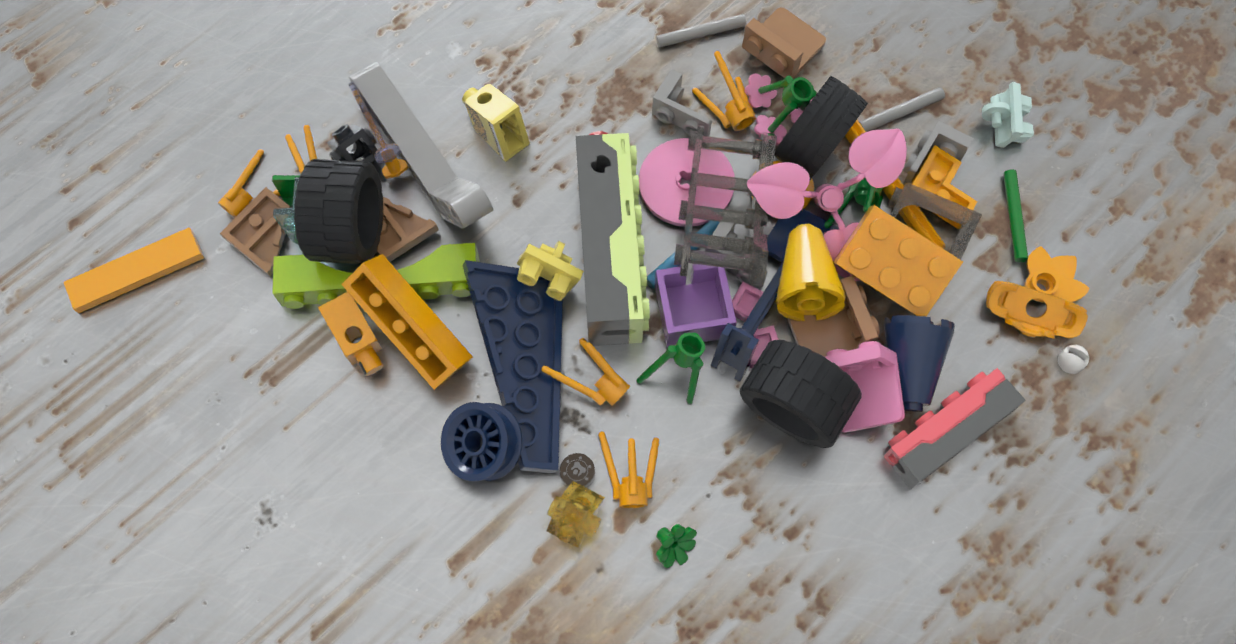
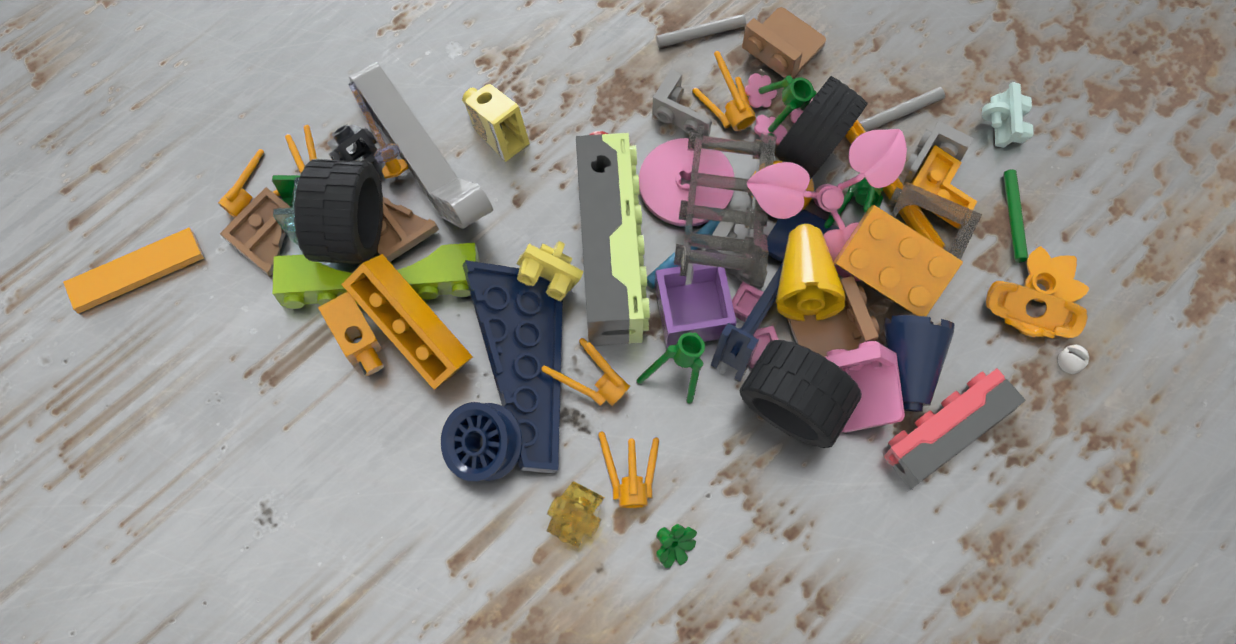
dark brown tile [560,453,595,490] -> none

